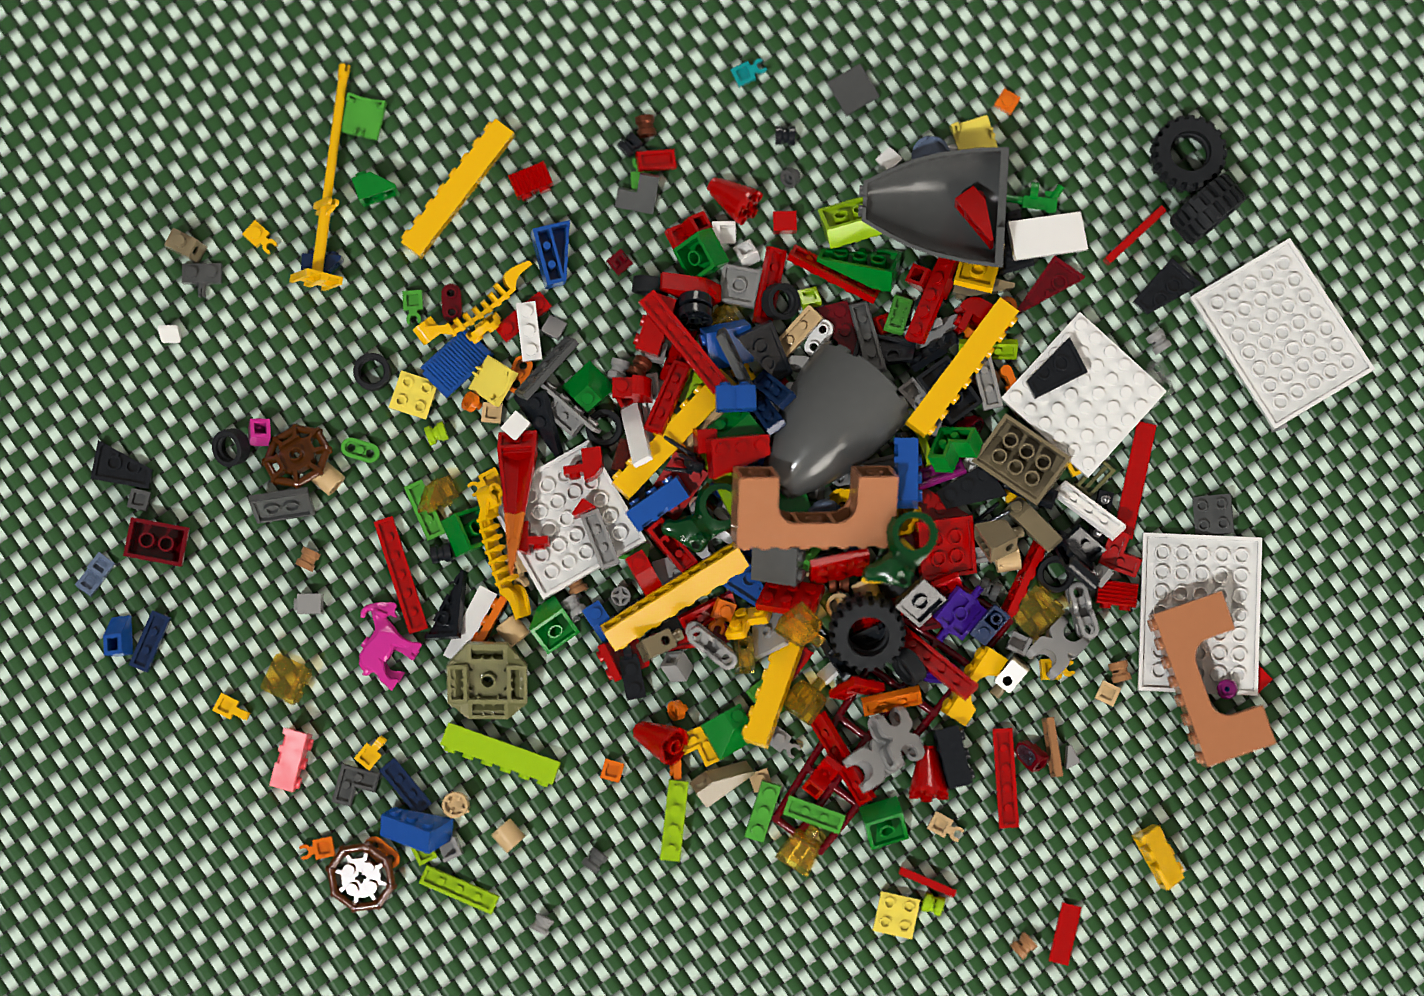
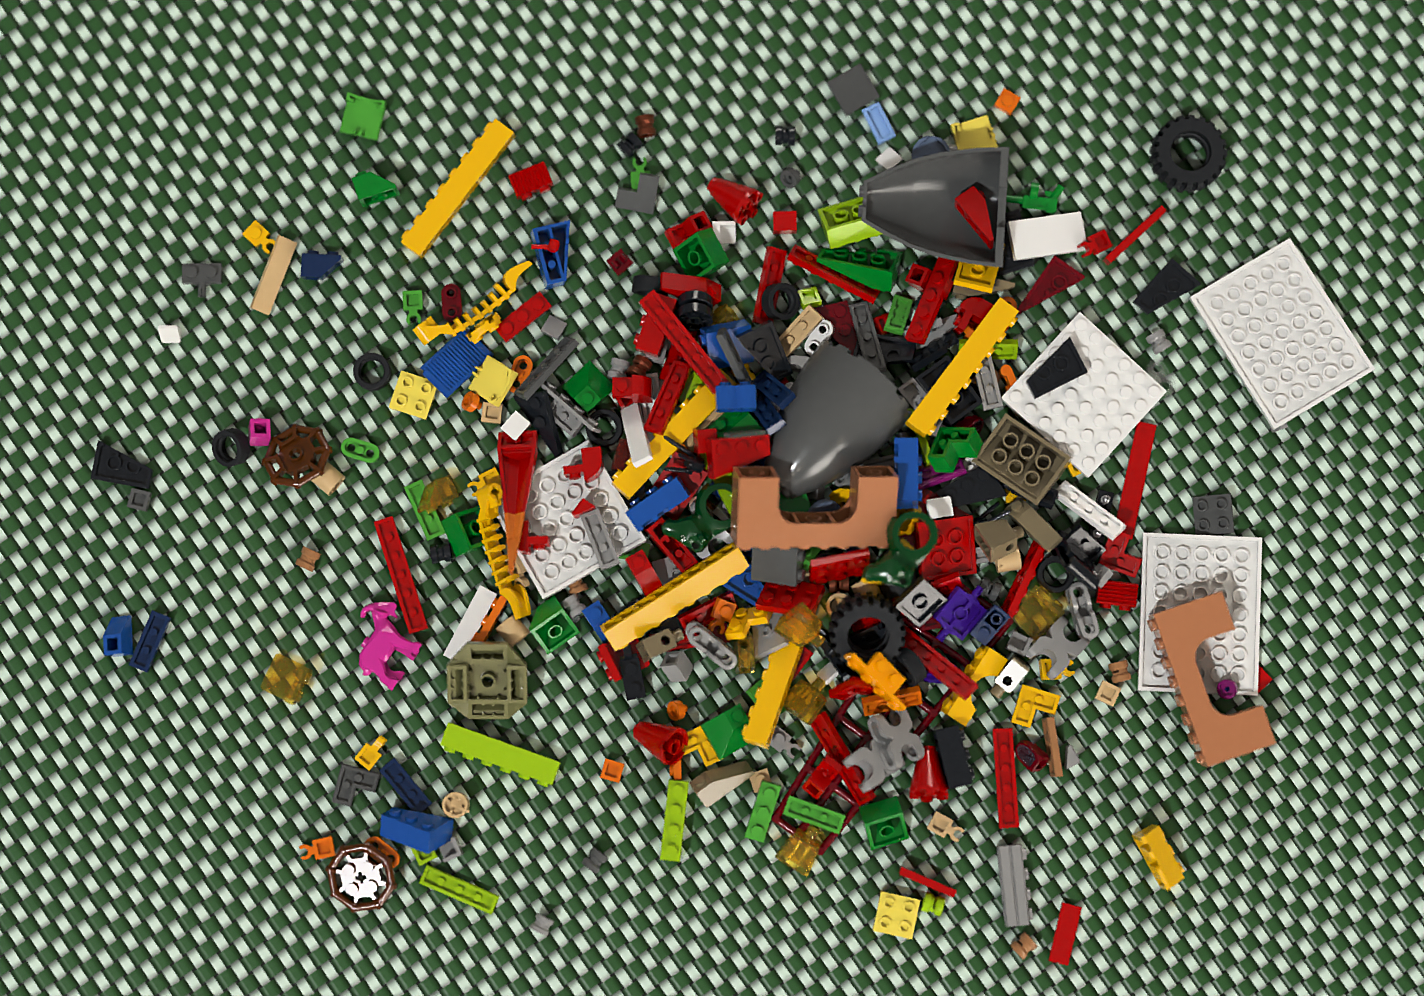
sand blue slope [75,552,115,597] -> none
dark red brick [123,517,190,567] -> none
dark tan torso [164,228,208,263] -> none
yellow plate [212,693,251,720] -> none
dark grey tile [248,487,315,524] -> none
coral wedge [269,728,314,792] -> none
yellow piece [289,63,350,291] -> none
light grey brick [294,594,324,614] -> none
lime wheel [424,421,449,446] -> none
black wing [424,570,468,641] -> none
tan piece [491,818,526,853] -> none
white plate [516,301,542,362] -> none
light grey wheel [611,586,631,607] -> none
red tile [635,149,677,172] -> none
light grey plate [719,264,762,309] -> none
teal plate [730,58,767,88] -> none
white slope [733,239,761,267] -> none
olive tile [1075,460,1116,498] -> none
black tyre [1170,174,1246,245] -> none
none -> tan tile [250,235,297,315]
none -> red hand [531,239,560,253]
none -> clear piece [724,429,766,438]
none -> light orange bracket [843,652,906,711]
none -> light blue tile [861,102,896,145]
none -> white panel [925,496,954,520]
none -> light grey brick [996,844,1033,927]
none -> yellow plate [1011,684,1060,728]
none -> red plate [1077,229,1113,258]

